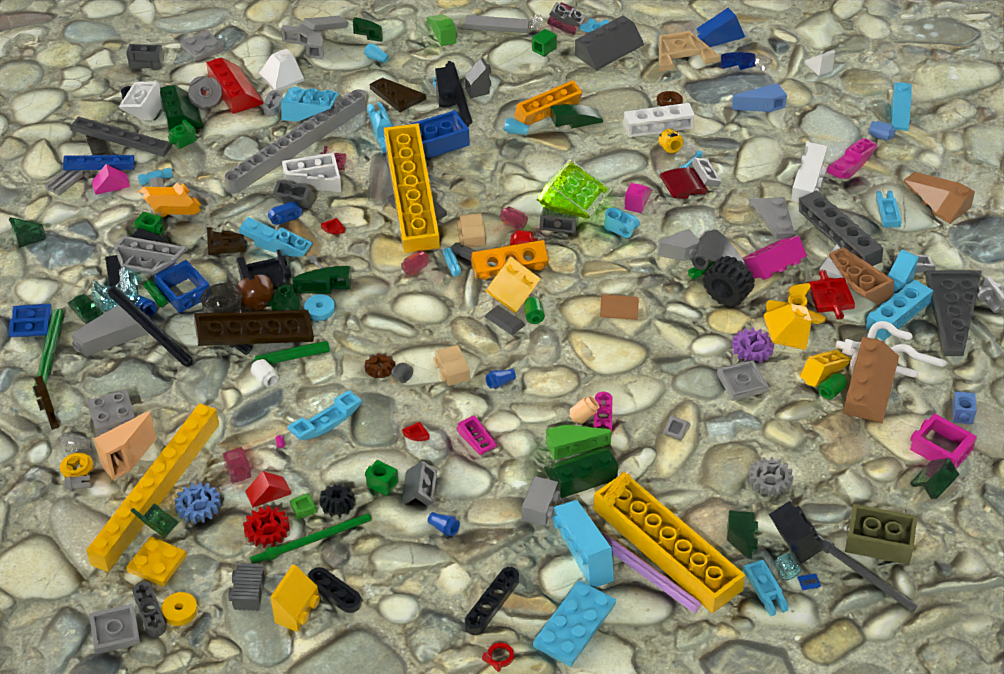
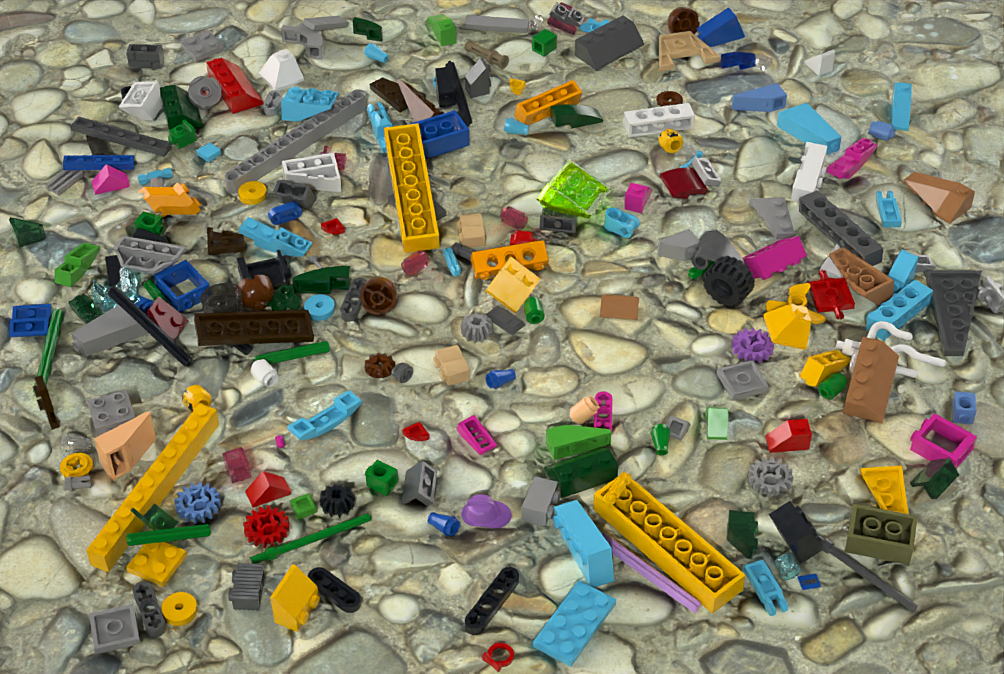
none -> bright green slope [55,242,100,287]
none -> green axle [126,524,211,546]
none -> wing [147,297,188,341]
none -> yellow head [182,385,212,412]
none -> medium azure tile [197,142,221,162]
none -> yellow piece [238,181,267,205]
none -> dark grey beam [340,278,367,322]
none -> reddish brown cylinder [359,276,398,315]
none -> wedge [397,79,444,122]
none -> light grey gear [461,312,493,344]
none -> medium lavender piece [461,494,512,528]
none -> dark tan pin [464,41,509,69]
none -> yellow tile [509,78,526,96]
none -> green cone [650,424,670,456]
none -> reddish brown cylinder [667,7,700,35]
none -> slope [706,407,729,440]
none -> red slope [765,419,812,453]
none -> medium azure slope [777,103,842,155]
none -> yellow wing [860,465,909,514]

